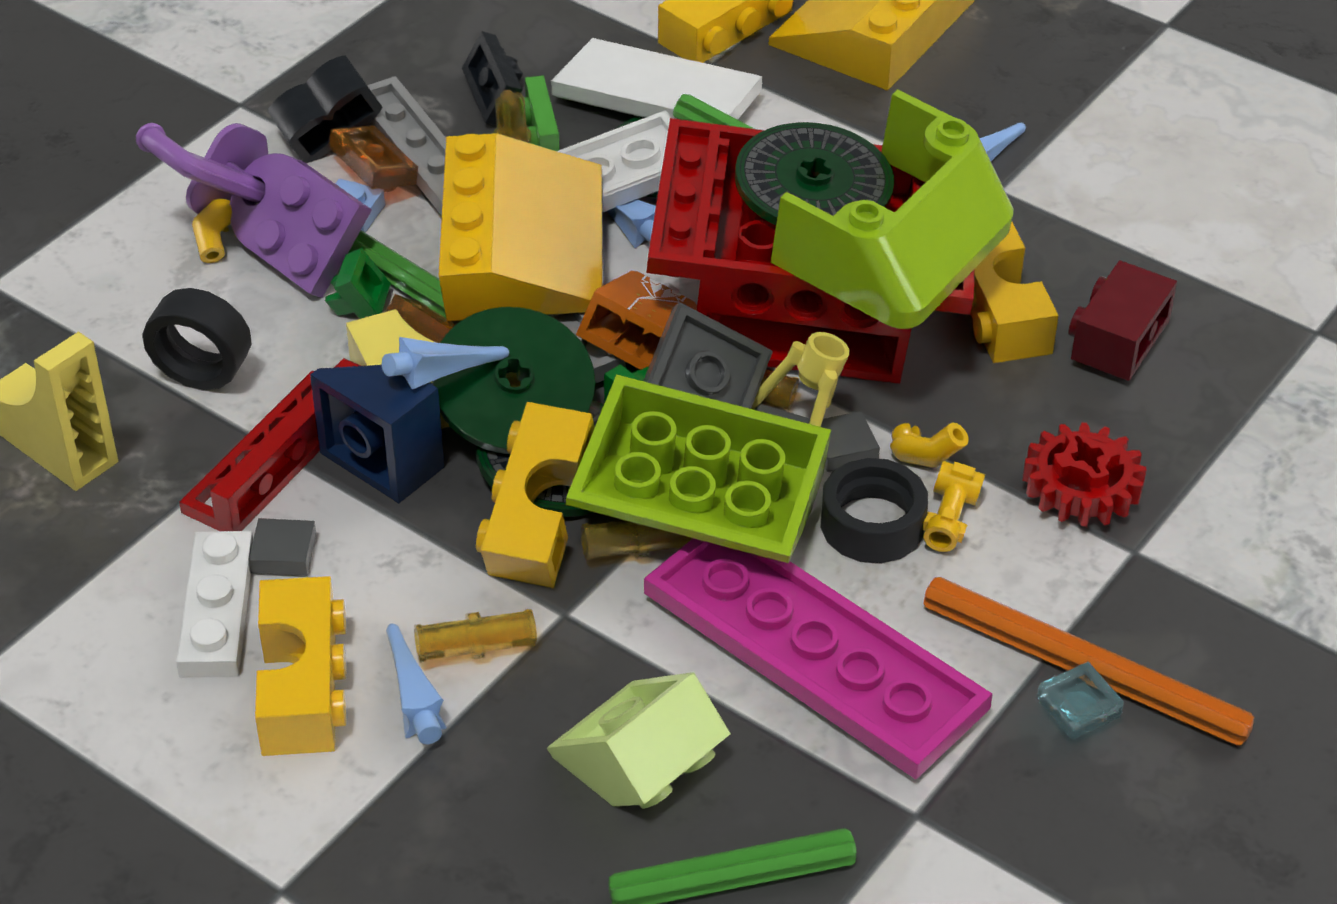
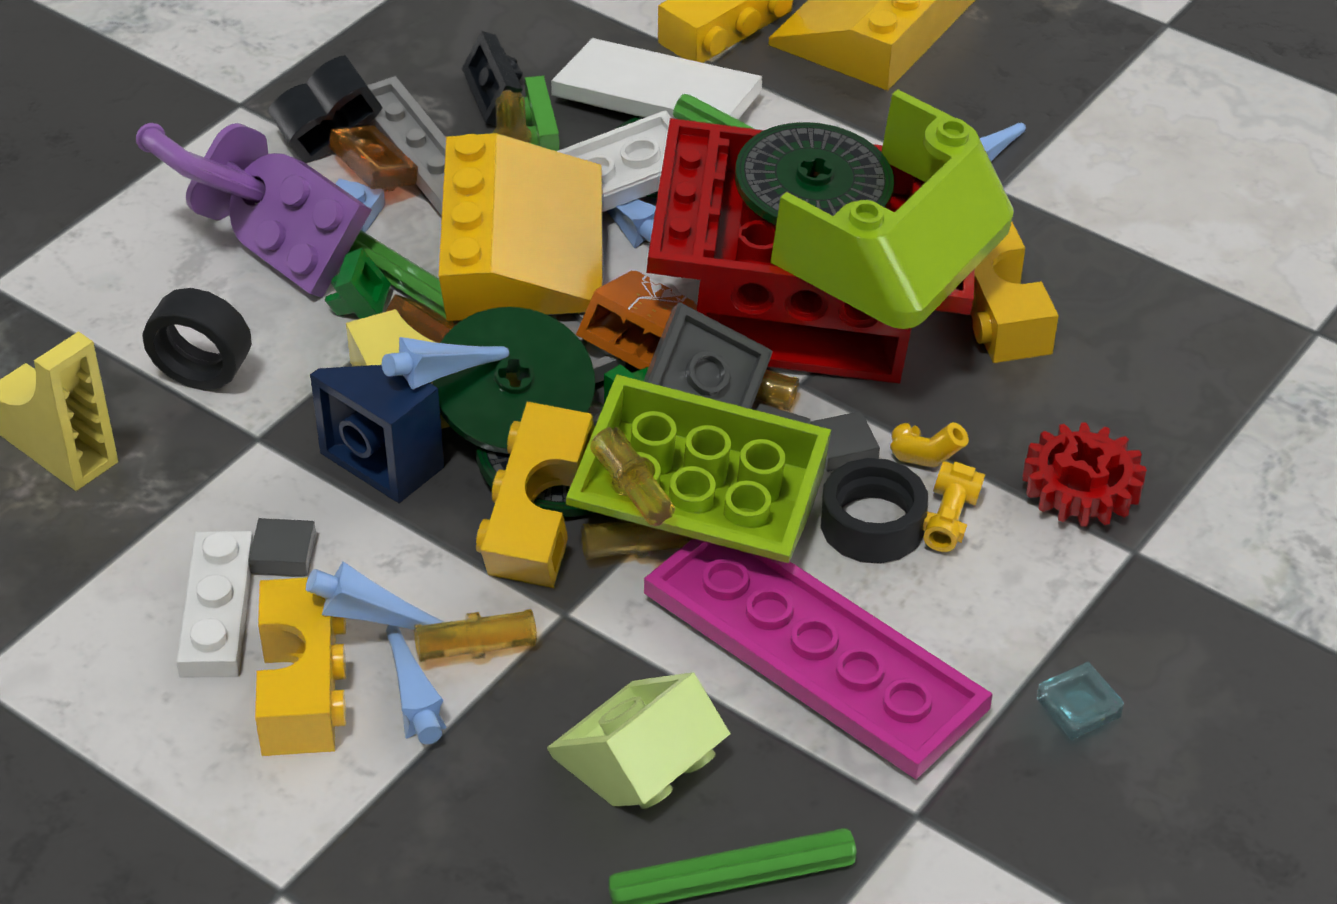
red fence [179,358,361,531] -> none
yellow arm [192,199,232,263] -> none
light yellow plant [751,332,849,427] -> none
orange axle [923,577,1254,746] -> none
dark red brick [1068,260,1177,381] -> none
none -> light blue piece [306,561,456,638]
none -> clear yellow axle [590,427,675,526]

